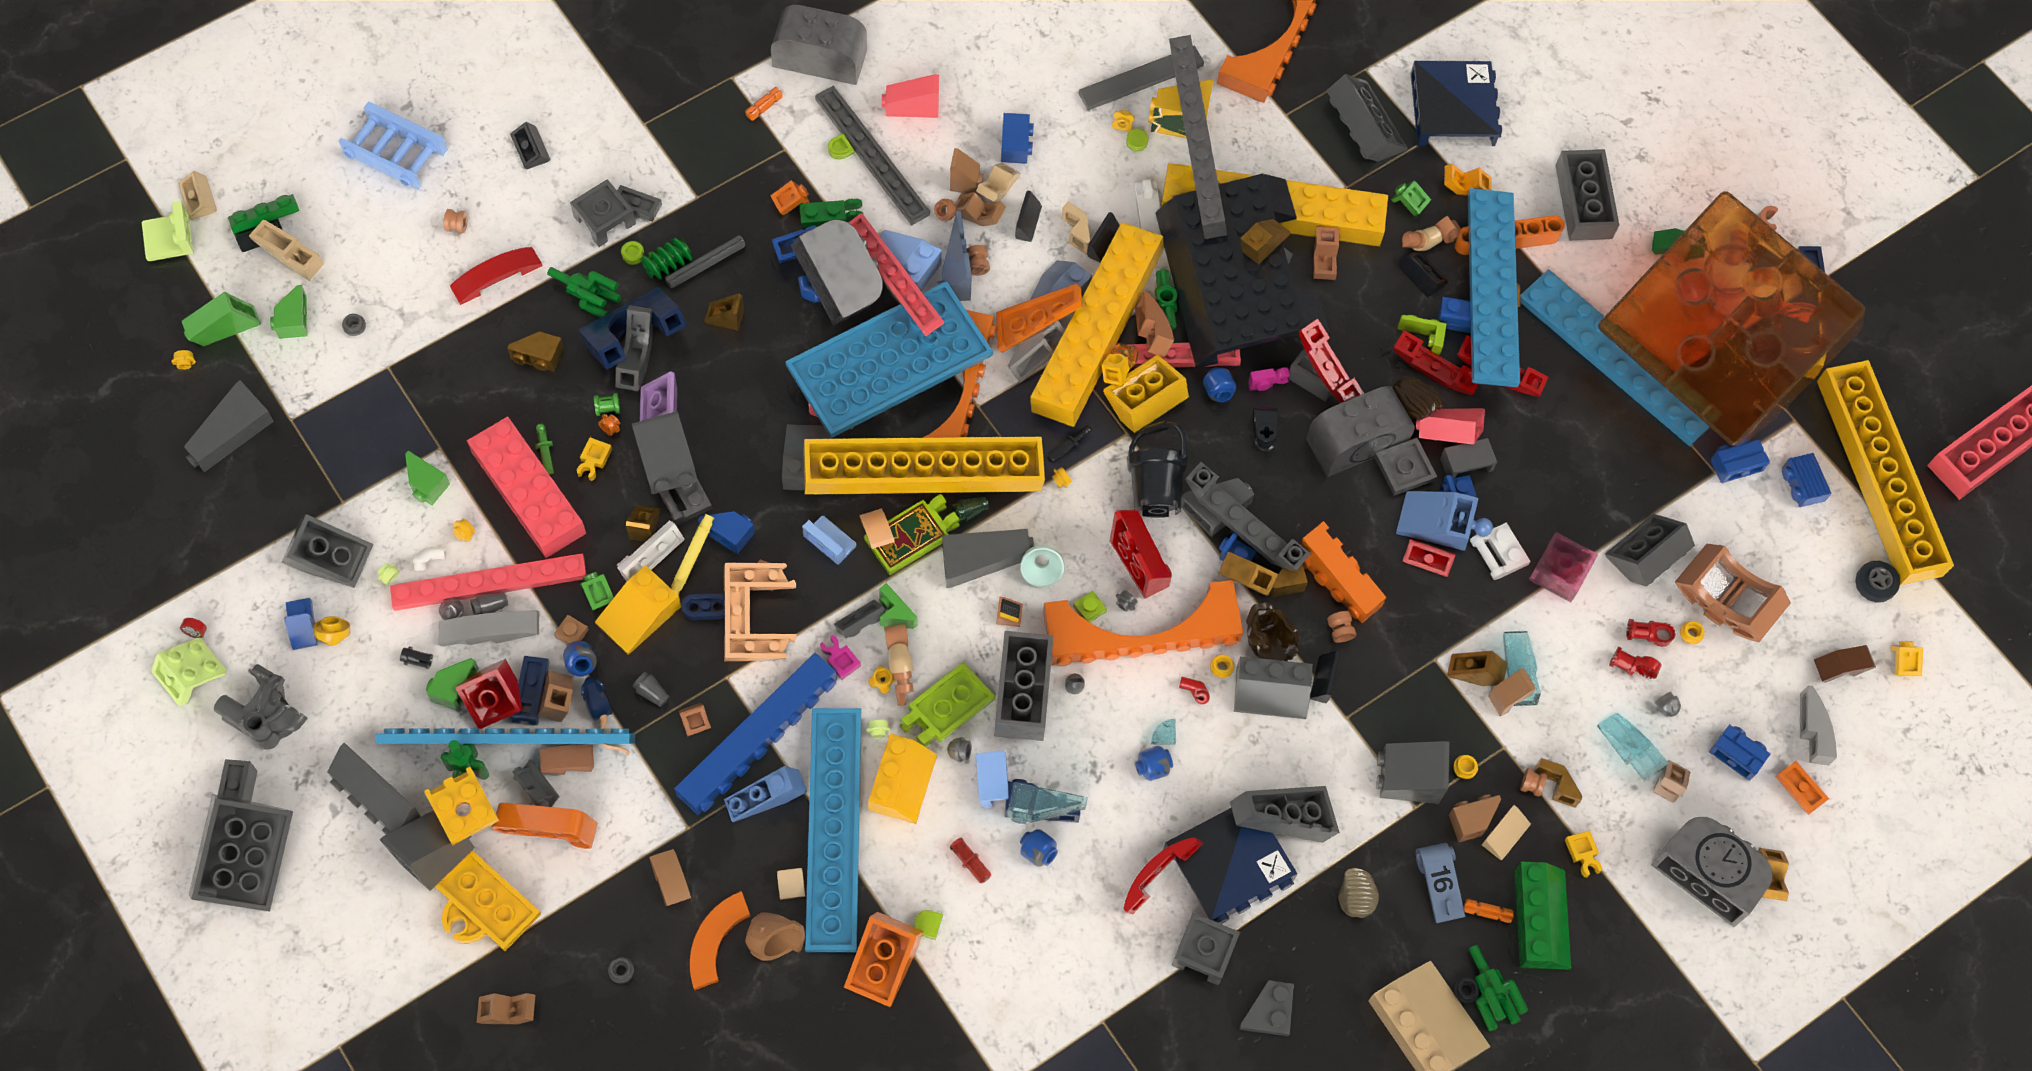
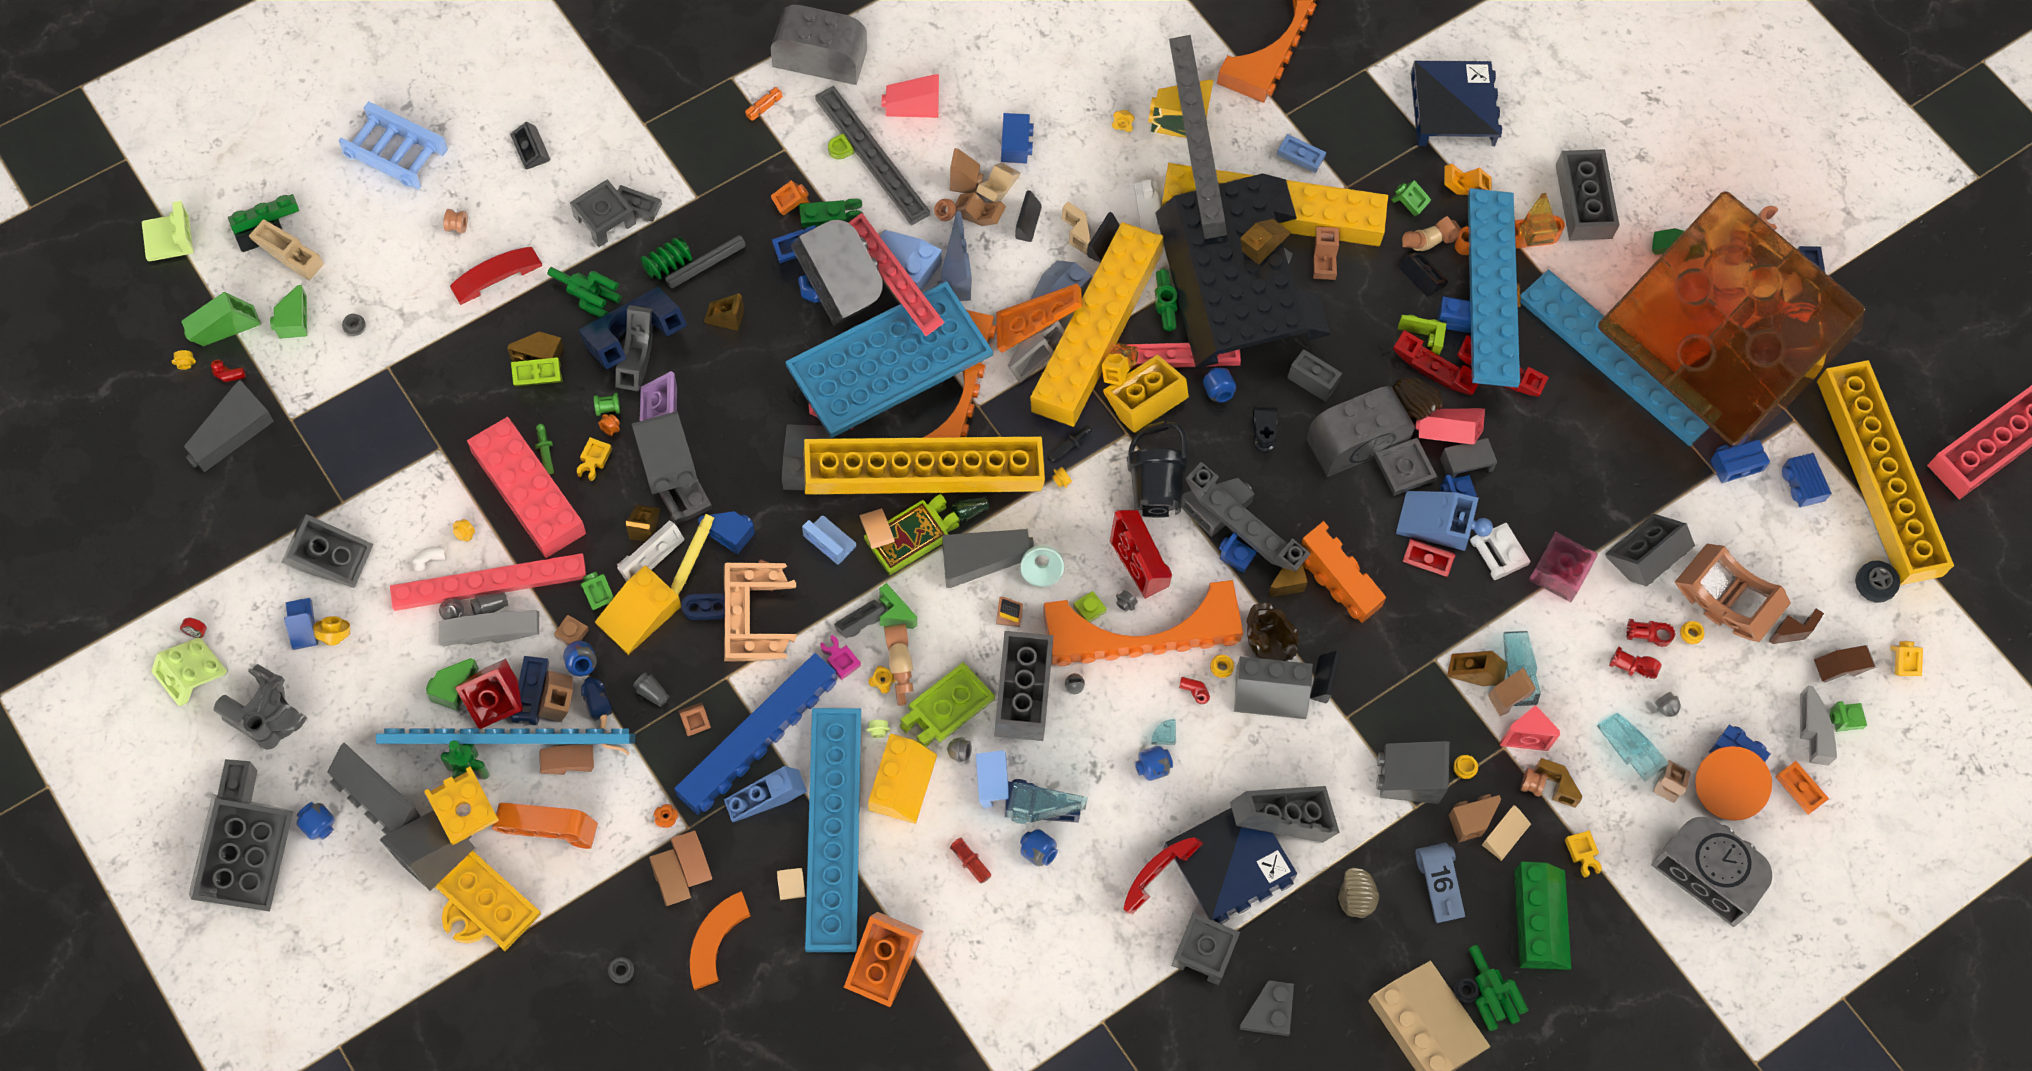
tan slope [178,171,217,220] -> none
yellowish green plate [377,563,400,585] -> none
black pin [400,646,433,669] -> none
bright green slope [405,451,450,506] -> none
medium nougat slope [476,993,535,1024] -> none
dark grey hinge [512,759,560,807] -> none
lime tile [621,241,645,265] -> none
medium nougat helmet [745,912,805,961] -> none
lime tile [915,910,943,940] -> none
nougat wheel [967,245,990,276] -> none
dark grey tile [1079,45,1204,111] -> none
lime tile [1126,128,1149,151] -> none
nougat slope [1135,291,1174,357] -> none
pearl gold slope [1218,552,1278,596] -> none
dark pink plate [1248,368,1290,391] -> none
slope [1299,319,1364,403] -> none
dark grey slope [1326,74,1408,162] -> none
nougat wheel [1327,611,1357,643] -> none
orange axle [1463,899,1514,923] -> none
pearl gold slope [1758,847,1789,901] -> none
none -> red arm [211,360,246,382]
none -> blue head [296,802,335,840]
none -> lime hinge [511,357,563,387]
none -> orange plate [653,804,678,828]
none -> nougat slope [670,830,712,887]
none -> medium blue plate [1277,134,1327,173]
none -> coral slope [1500,705,1560,751]
none -> clear yellow slope [1520,193,1558,246]
none -> orange tile [1695,746,1772,821]
none -> reddish brown slope [1769,608,1824,644]
none -> bright green bracket [1830,701,1867,732]

